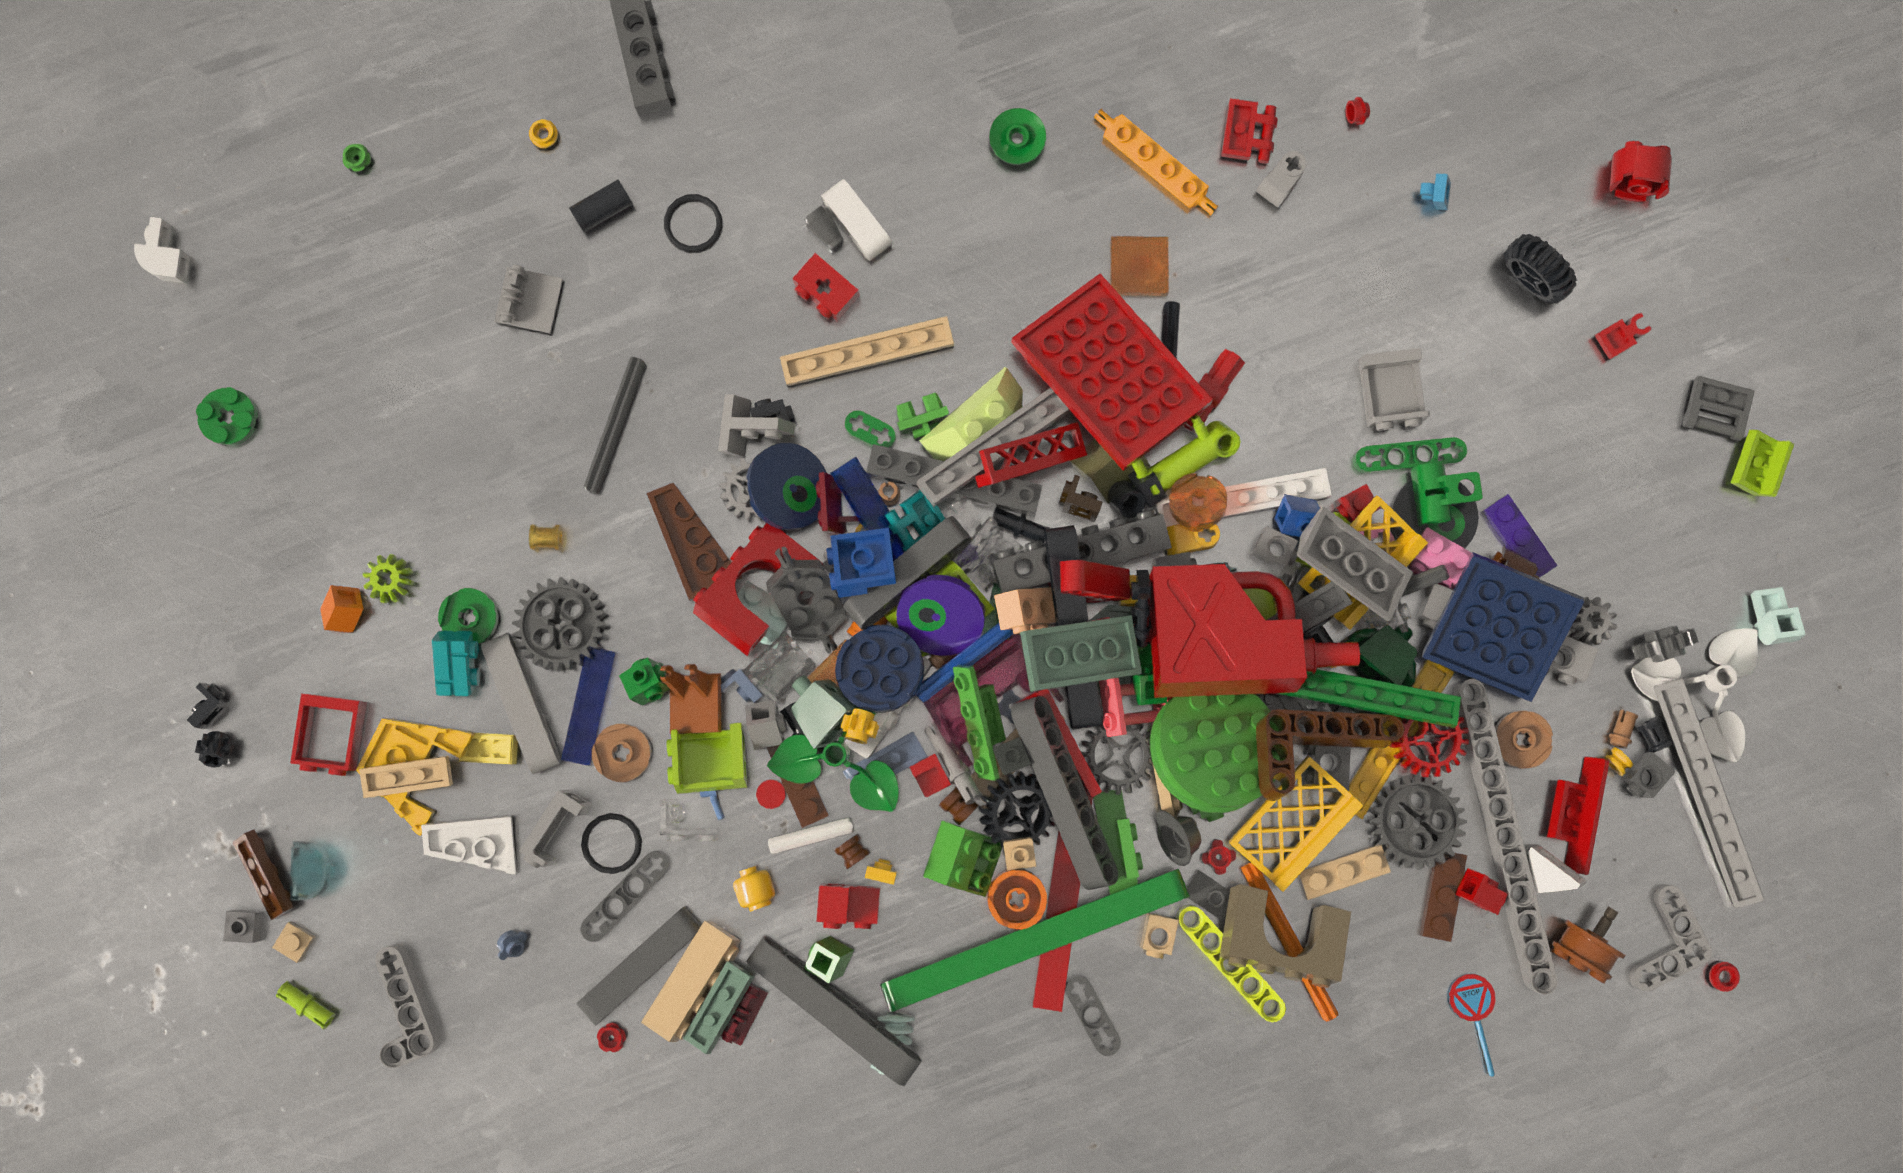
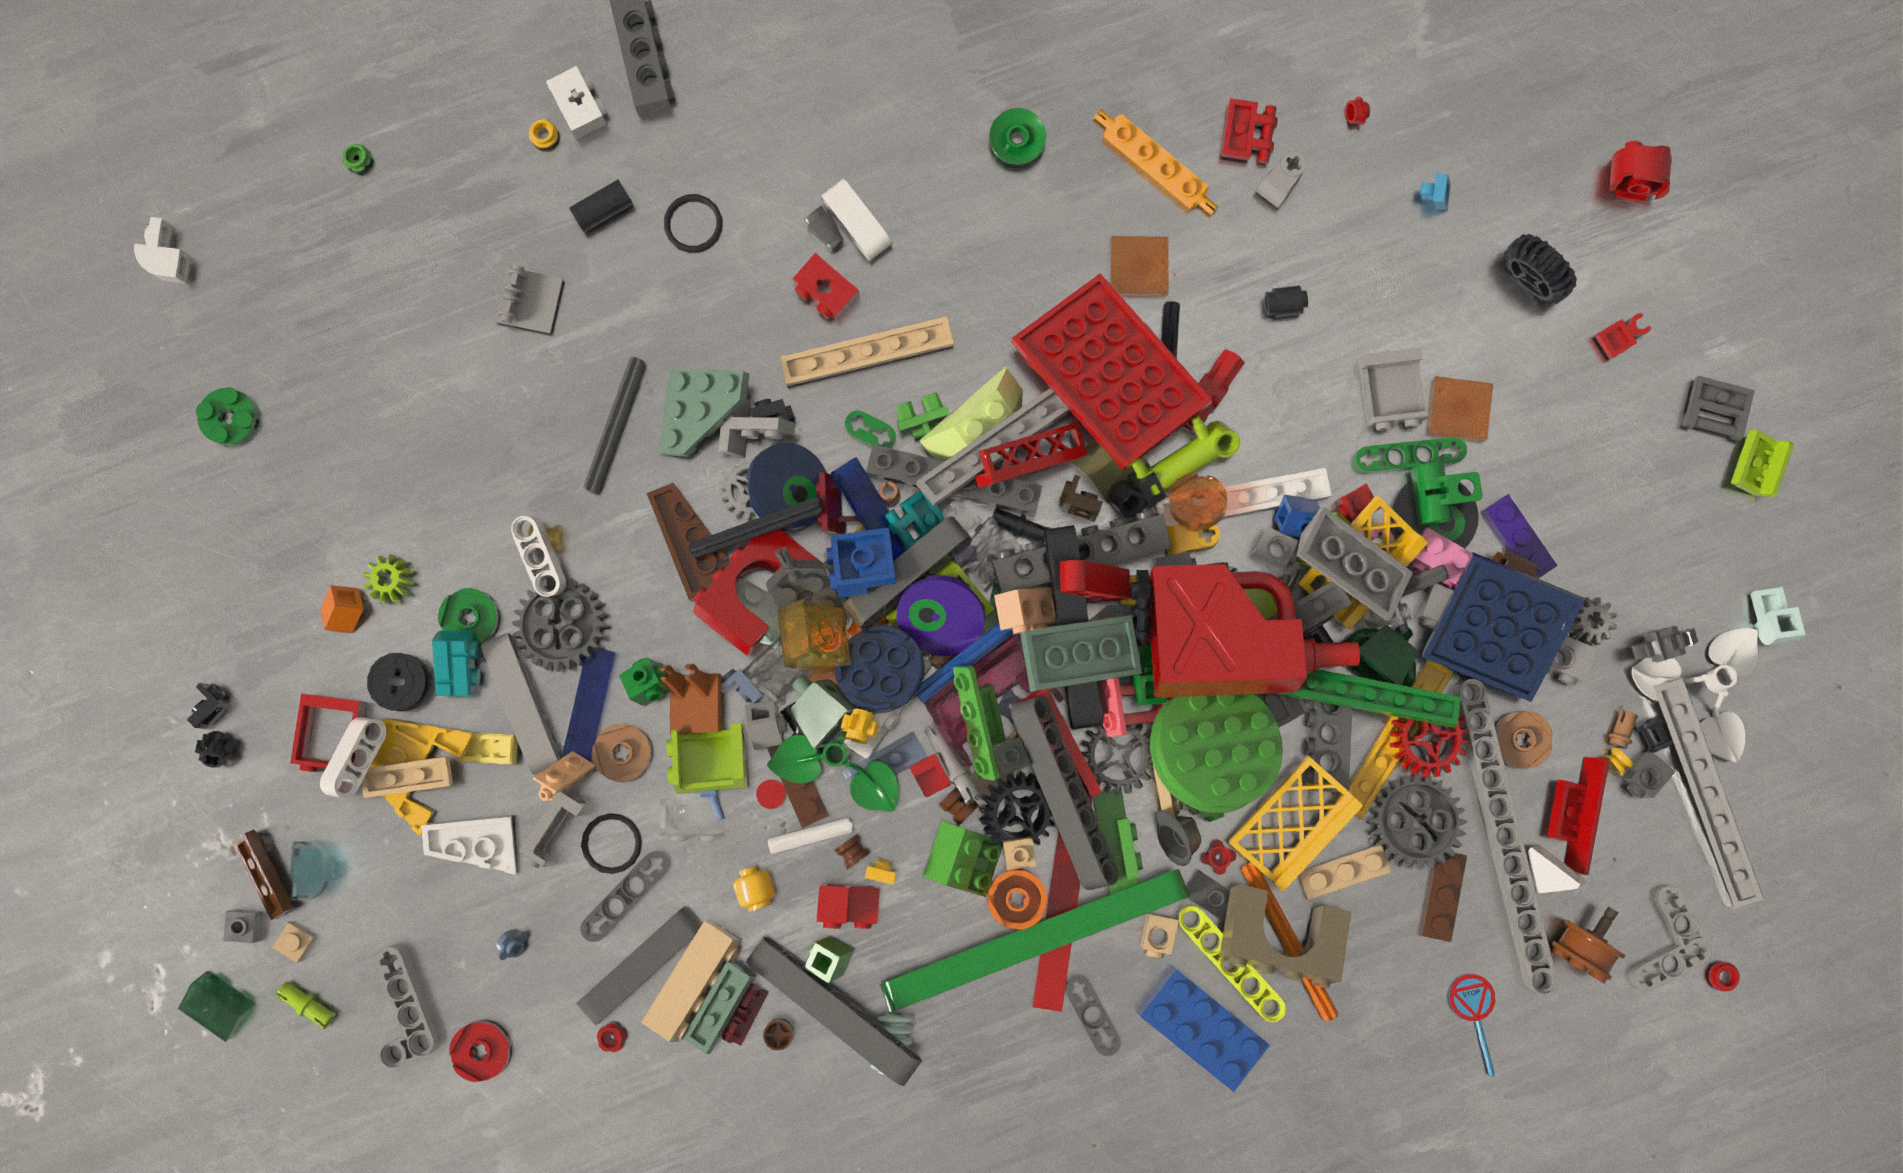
reddish brown beam [1256,709,1404,801] -> none
red brick [1455,868,1508,915] -> none
none -> clear green bracket [178,971,254,1042]
none -> white beam [320,717,386,799]
none -> black piece [367,653,432,711]
none -> red plate [449,1021,511,1082]
none -> white beam [511,516,566,597]
none -> light nougat hinge [533,751,595,801]
none -> white brick [546,66,607,139]
none -> sand green plate [658,369,749,457]
none -> black axle [689,497,823,559]
none -> reddish brown wheel [763,1017,795,1051]
none -> clear yellow slope [777,599,851,671]
none -> blue brick [1137,966,1270,1092]
none -> black brick [1265,285,1308,317]
none -> clear orange plate [1428,376,1493,441]

